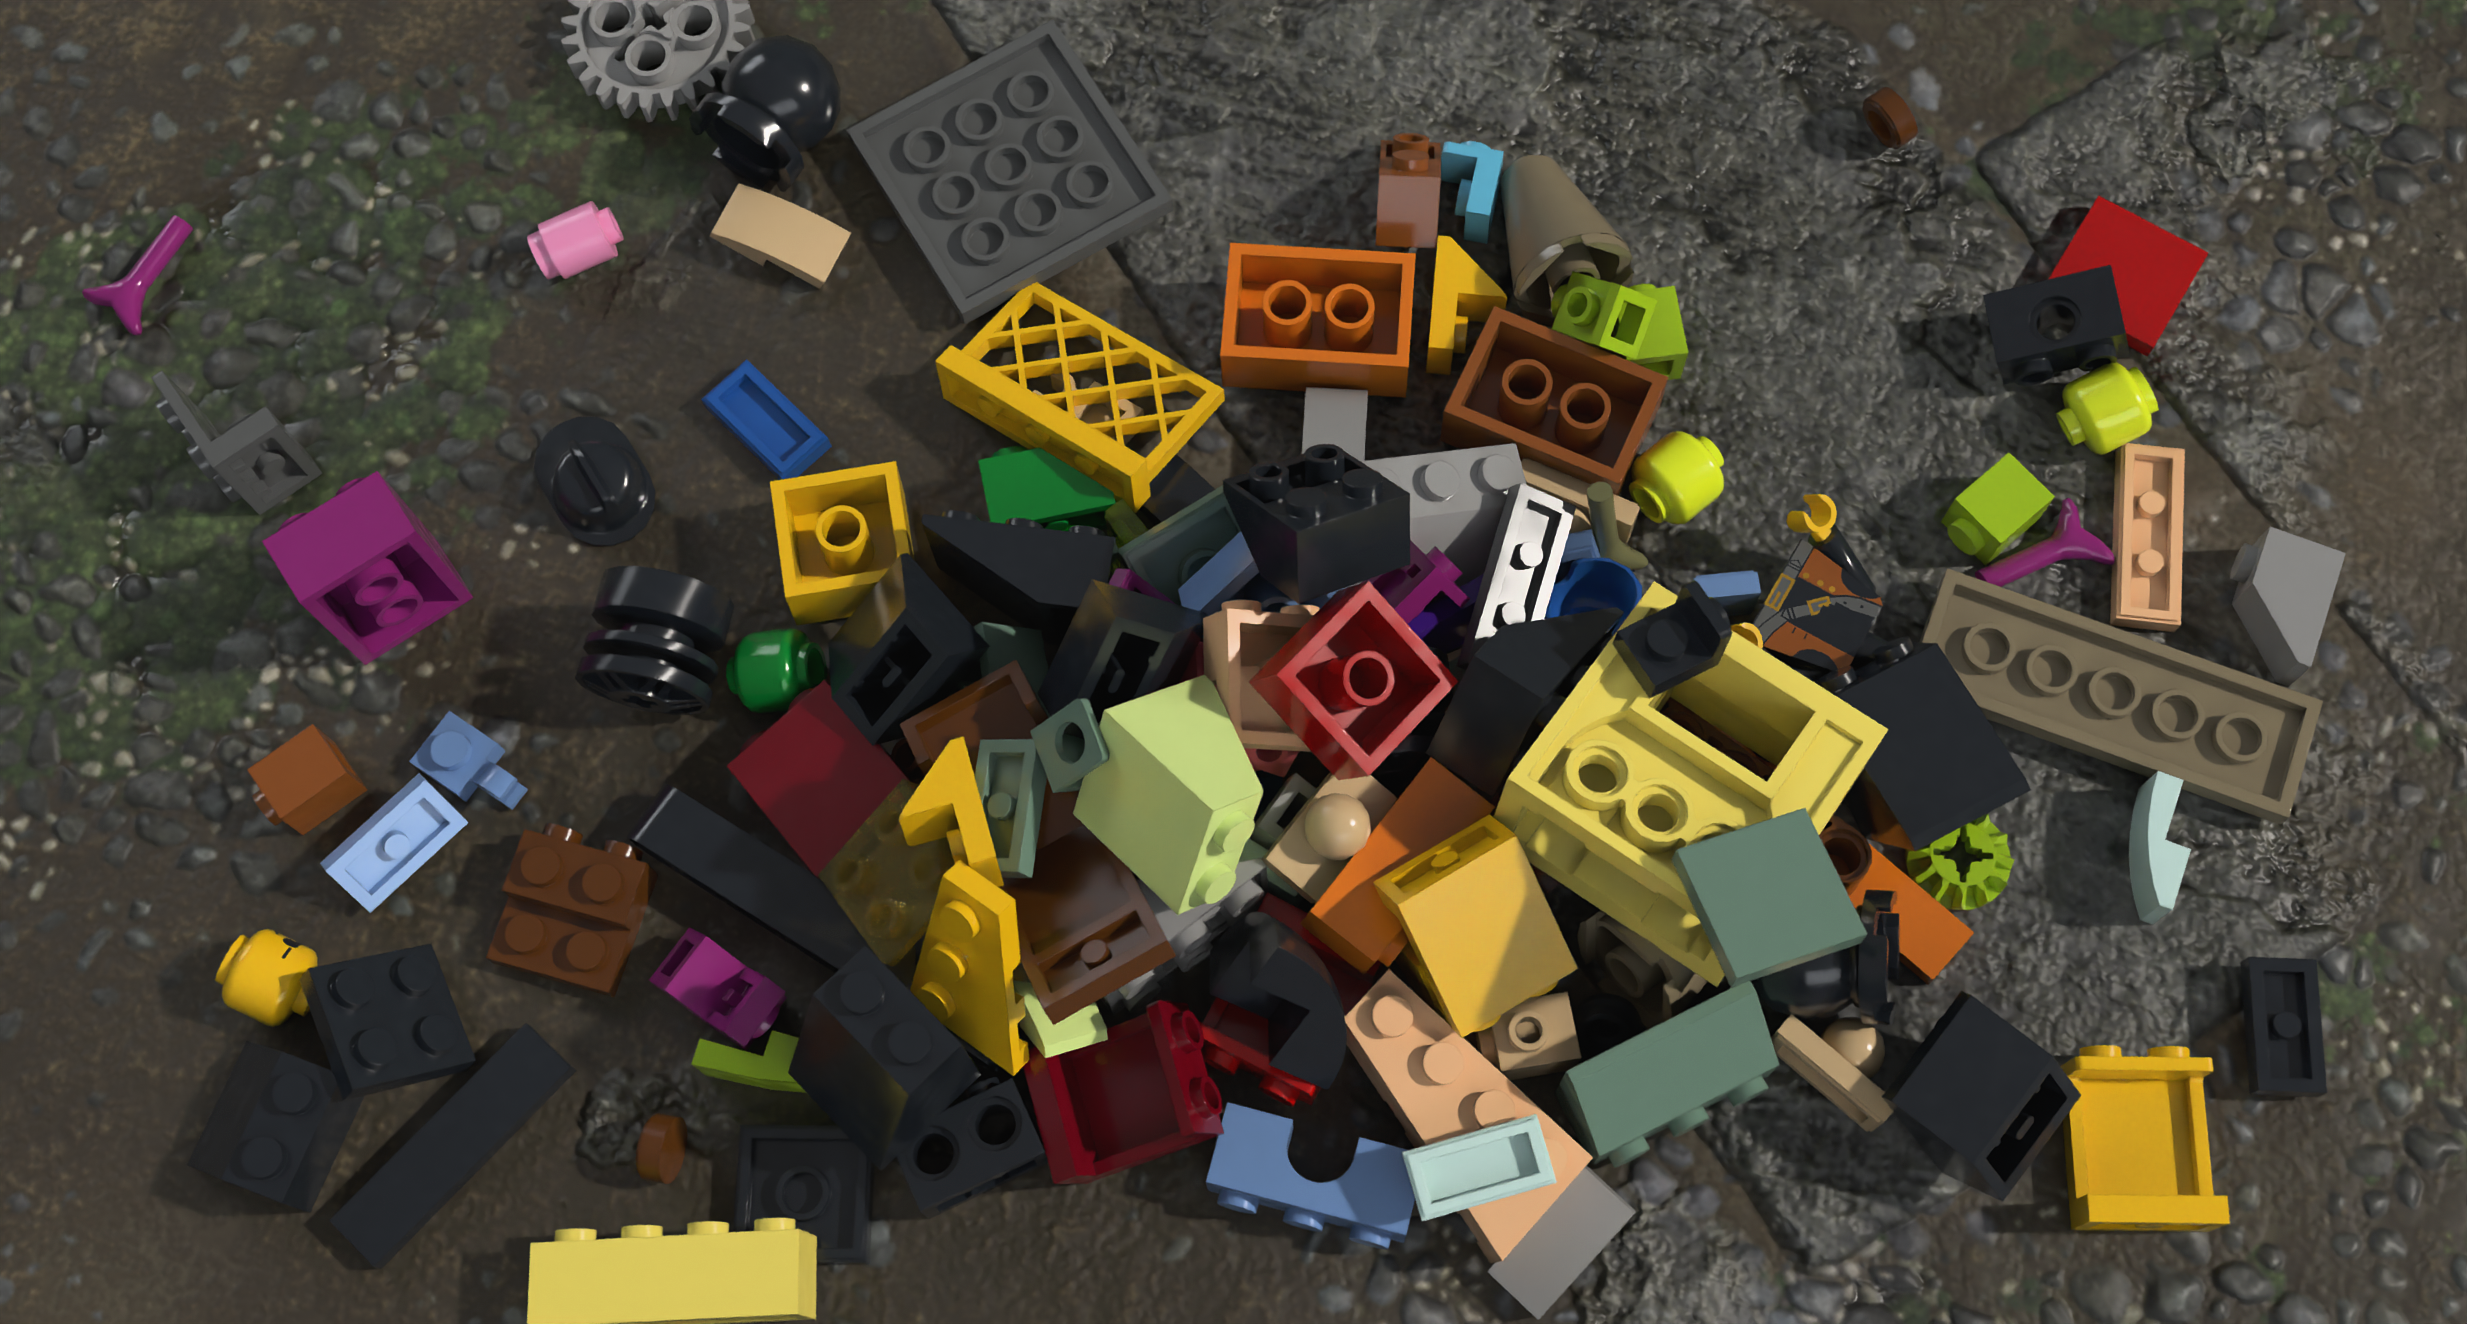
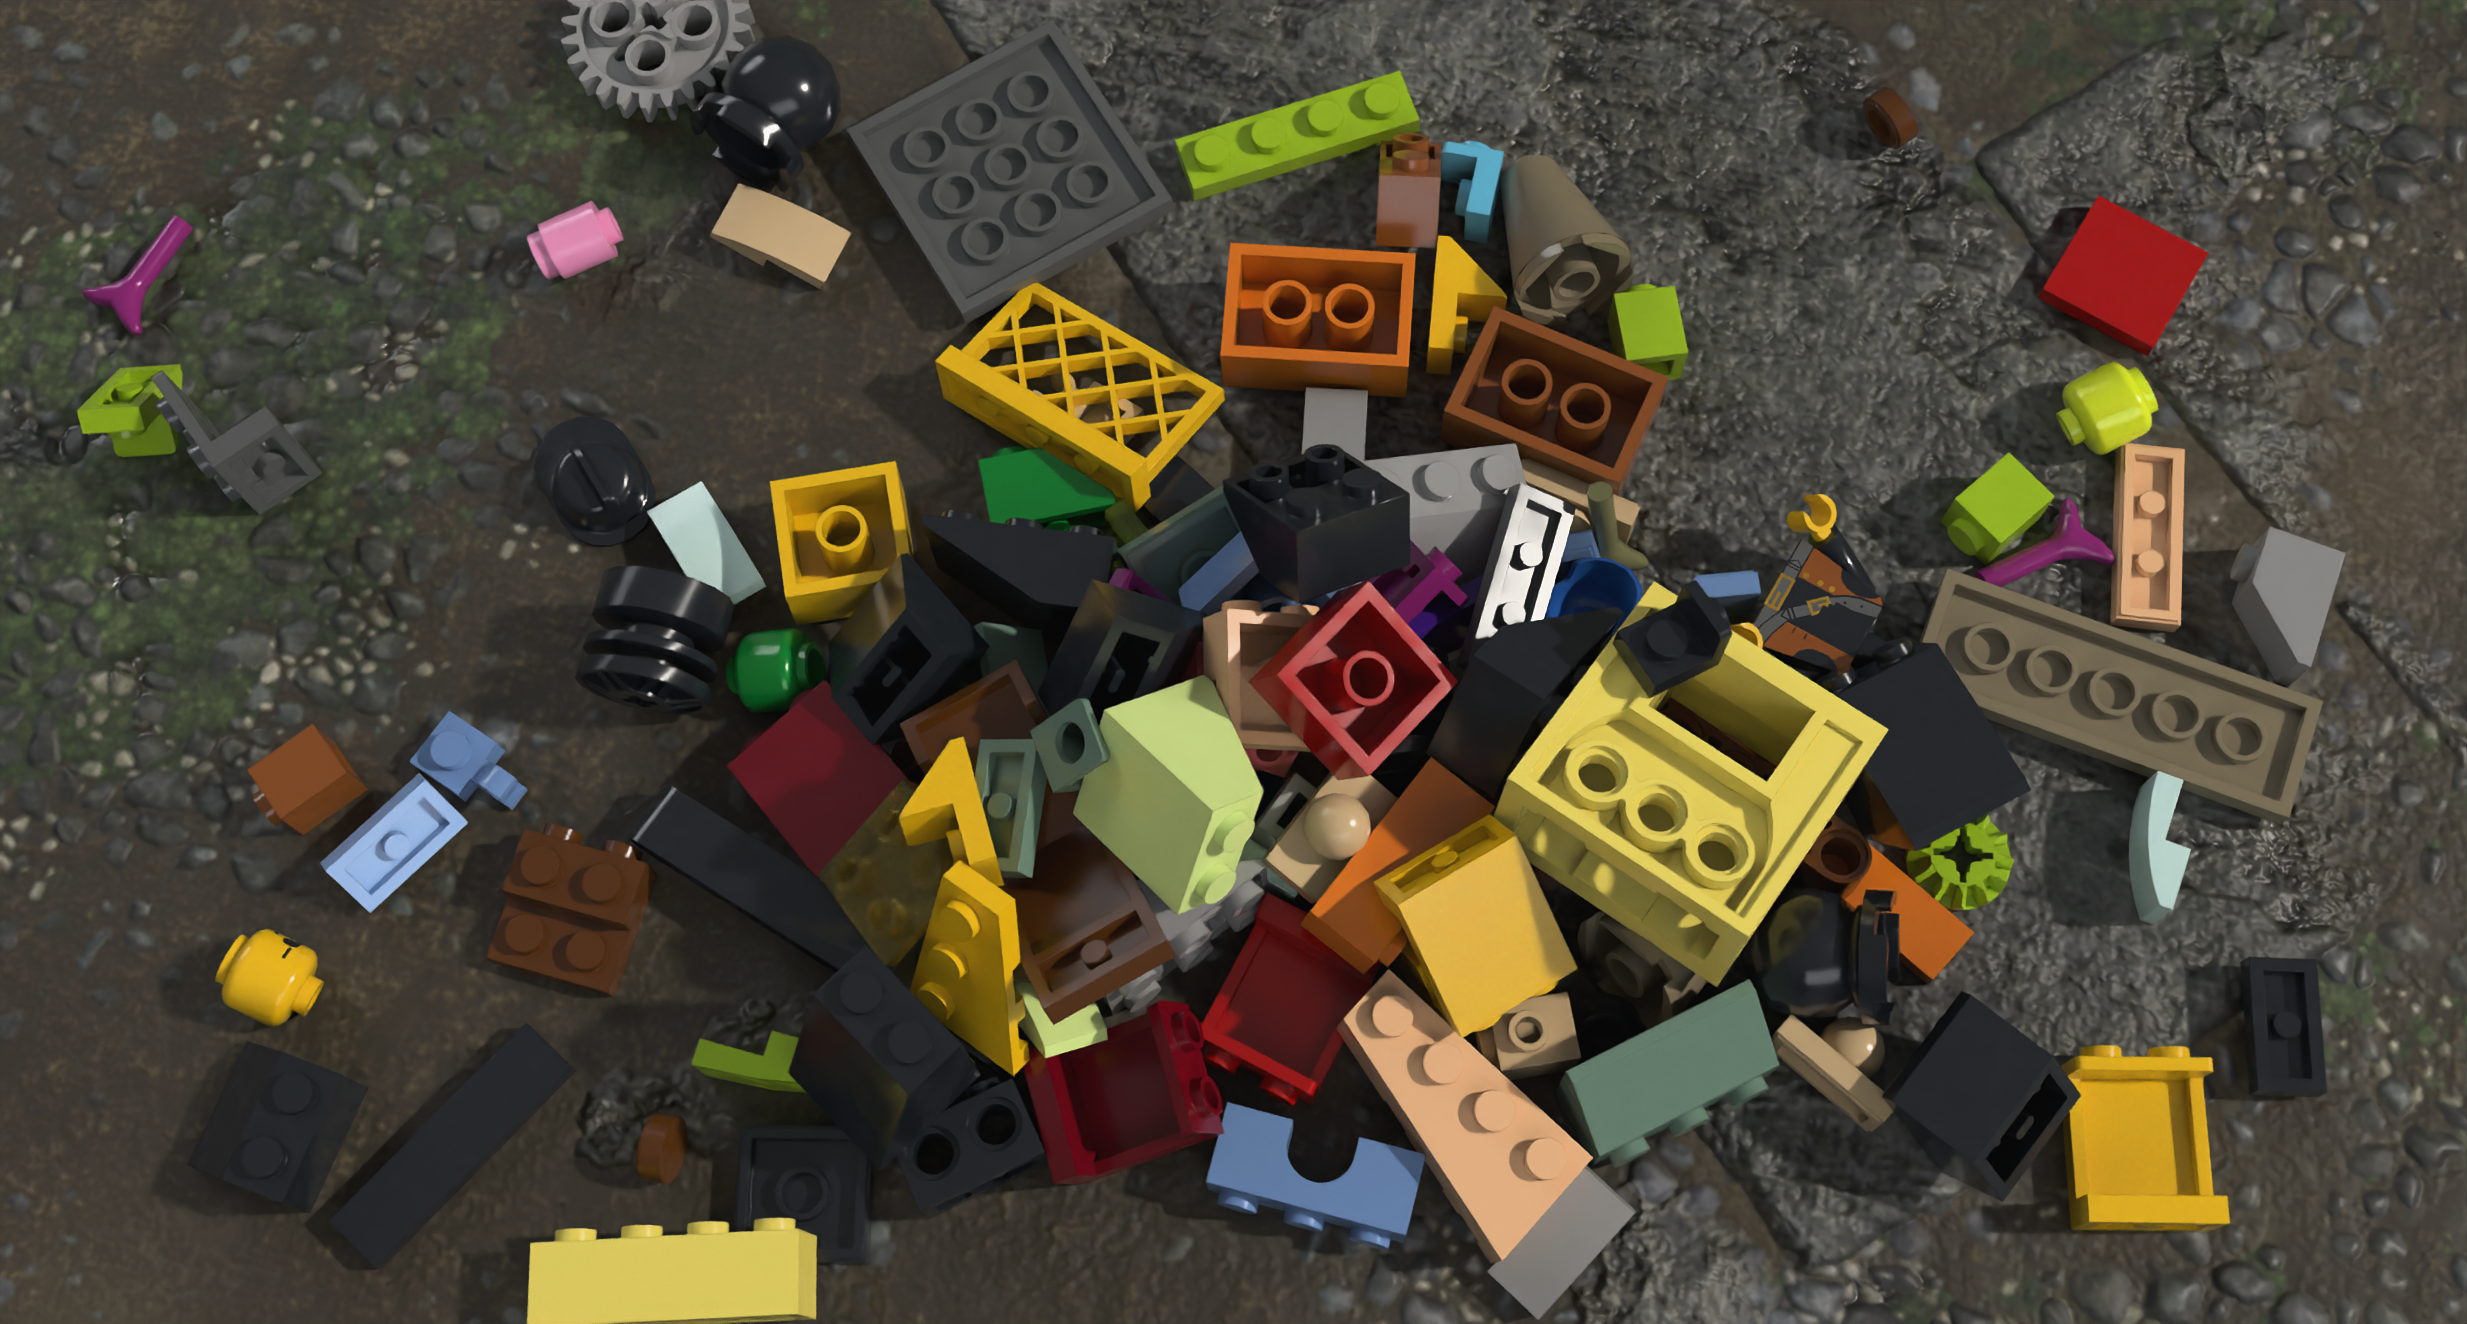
magenta brick [262,471,474,665] -> none
black plate [299,943,476,1101] -> none
magenta brick [649,927,787,1051] -> none
blue tile [701,359,832,480] -> none
black brick [1210,912,1347,1090] -> none
light aqua tile [1402,1114,1557,1221] -> none
lime brick [1551,271,1658,360] -> none
neon yellow head [1629,431,1724,525] -> none
sand green tile [1671,808,1867,987] -> none
black brick [1983,265,2130,386] -> none
none -> lime slope [77,364,183,457]
none -> light aqua slope [647,481,766,604]
none -> lime plate [1175,71,1420,201]

